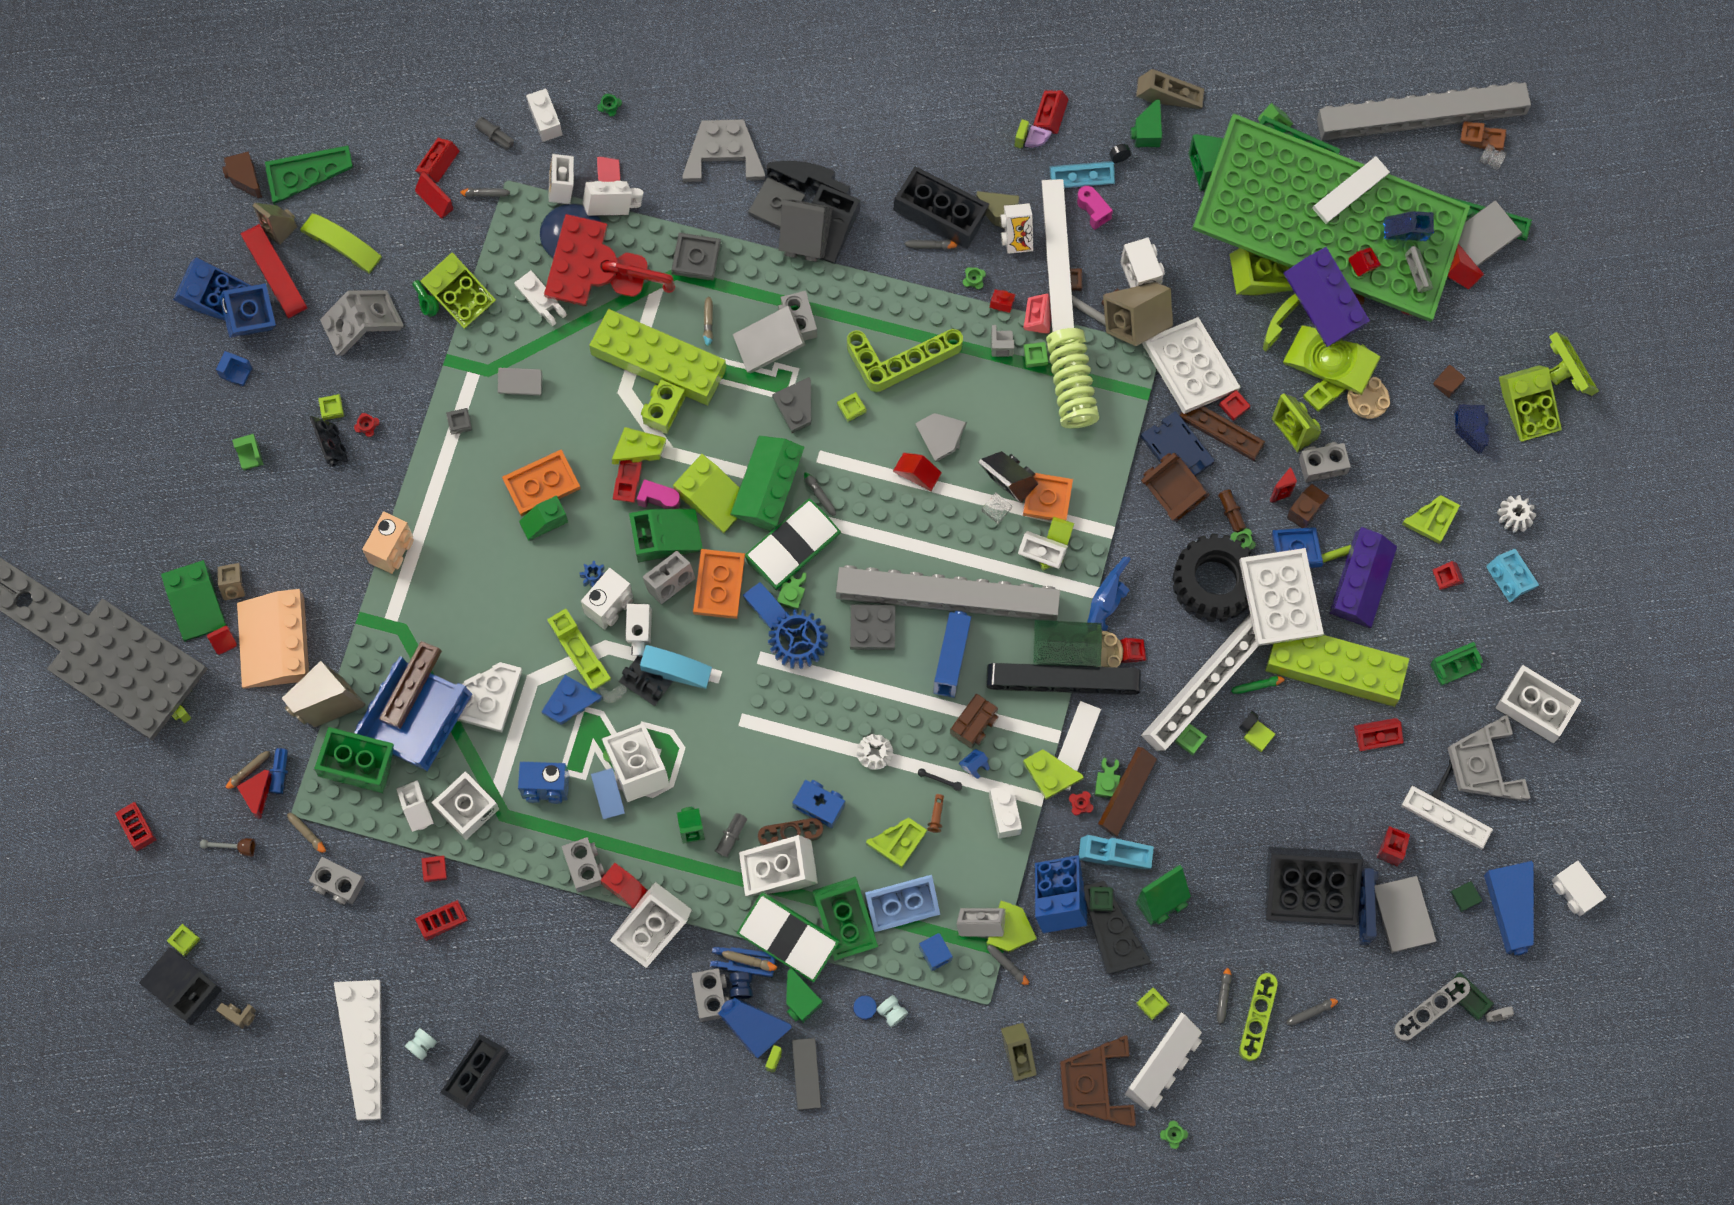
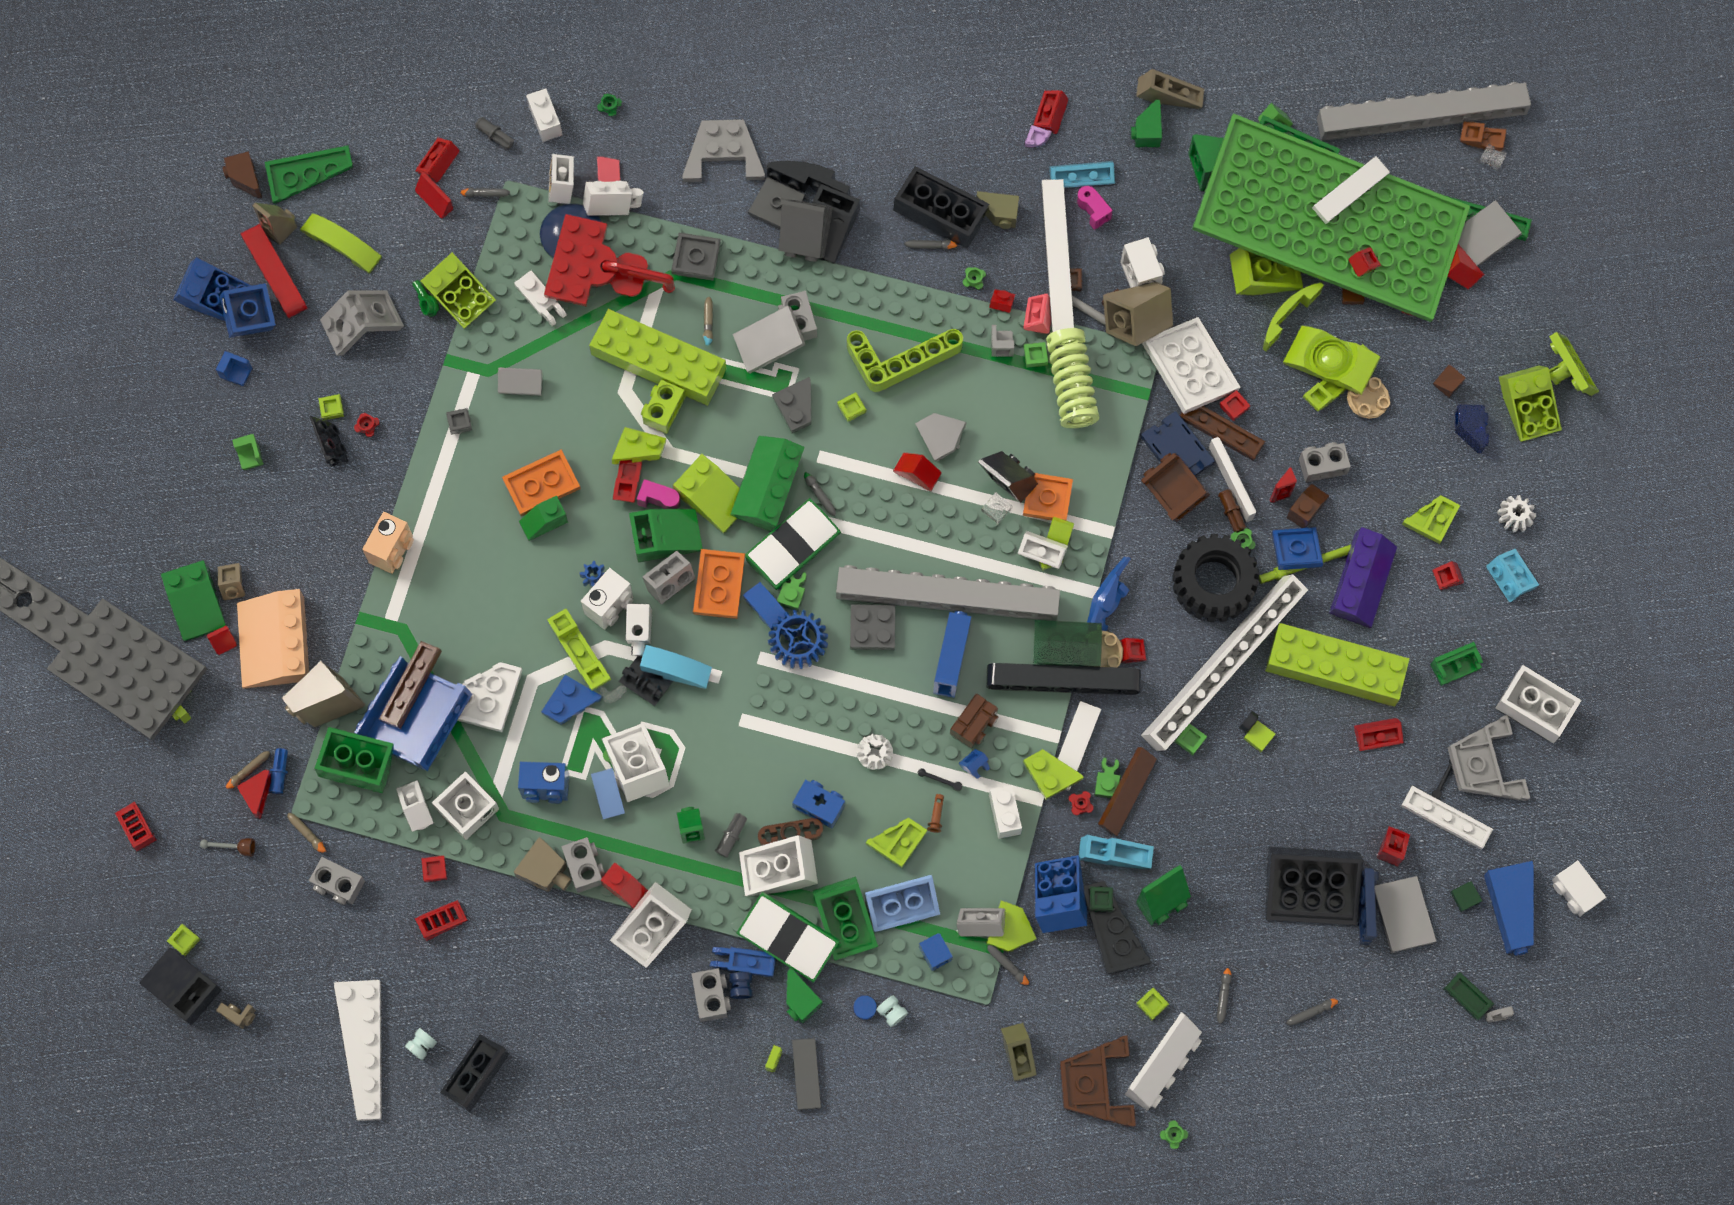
blue slope [718,998,792,1058] -> none
dark tan piece [722,951,777,971] -> none
white brick [1001,203,1033,253] -> none
lime tile [1014,119,1029,149] -> none
black tile [1109,144,1131,163] -> none
green piece [1231,676,1285,694] -> none
white plate [1239,548,1324,646] -> none
lime beam [1239,973,1278,1061] -> none
lime slope [1272,393,1321,453] -> none
dark purple slope [1283,247,1370,347] -> none
clear blue slope [1384,211,1434,241] -> none
light grey beam [1394,977,1470,1041] -> none
light grey slope [1405,246,1433,293] -> none
none -> dark tan torso [514,837,572,892]
none -> white tile [1209,437,1256,523]

